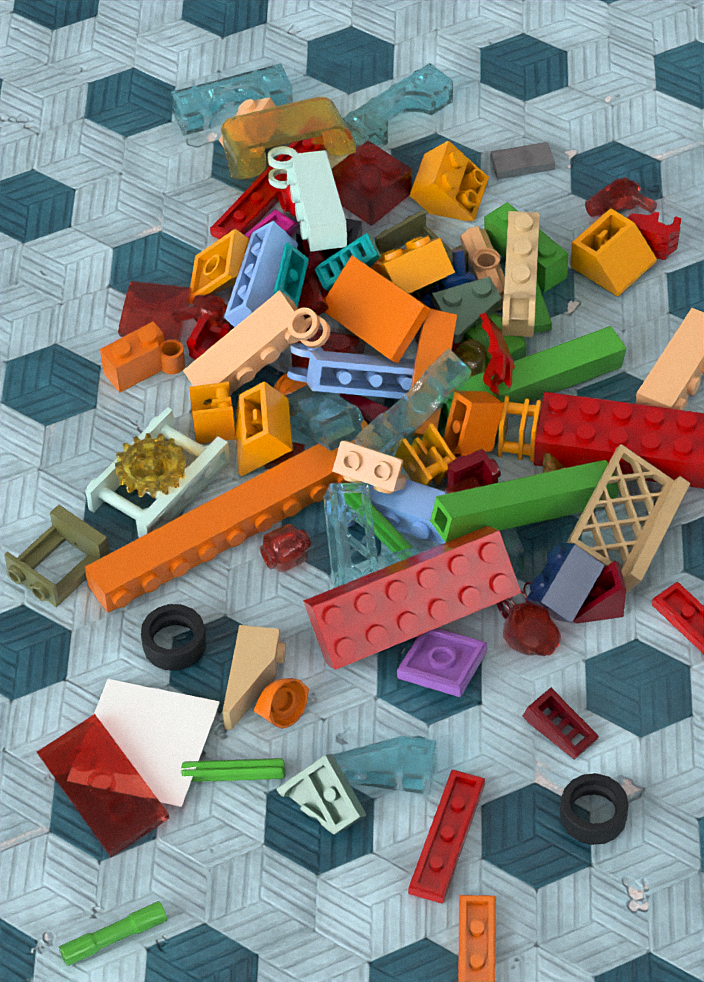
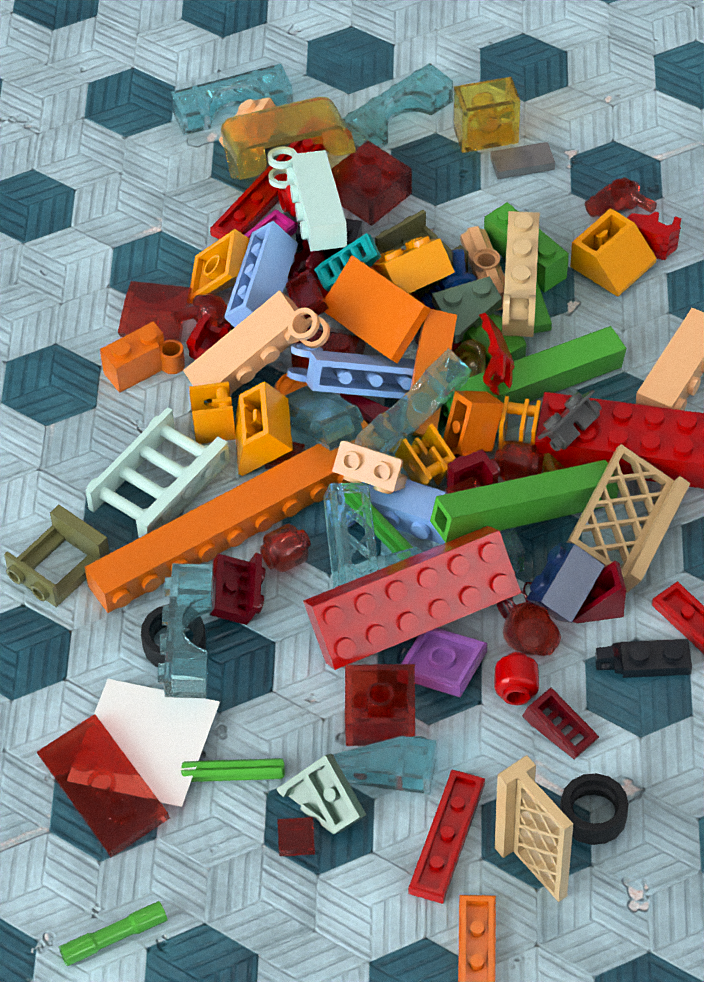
clear yellow gear [115,433,187,498] -> none
tan slope [223,625,286,730] -> none
orange hat [254,678,309,729] -> none
teal slope [273,242,309,307] -> none
light orange slope [409,141,489,222] -> none
none -> clear light blue arch [158,563,214,699]
none -> dark red bracket [210,553,266,625]
none -> clear red tile [277,817,315,857]
none -> clear red brick [345,664,416,746]
none -> clear yellow brick [454,77,520,153]
none -> clear red head [494,440,544,481]
none -> red head [494,652,539,705]
none -> tan fence [495,755,573,902]
none -> dark grey hinge [538,390,602,451]
none -> black hinge [595,639,692,678]

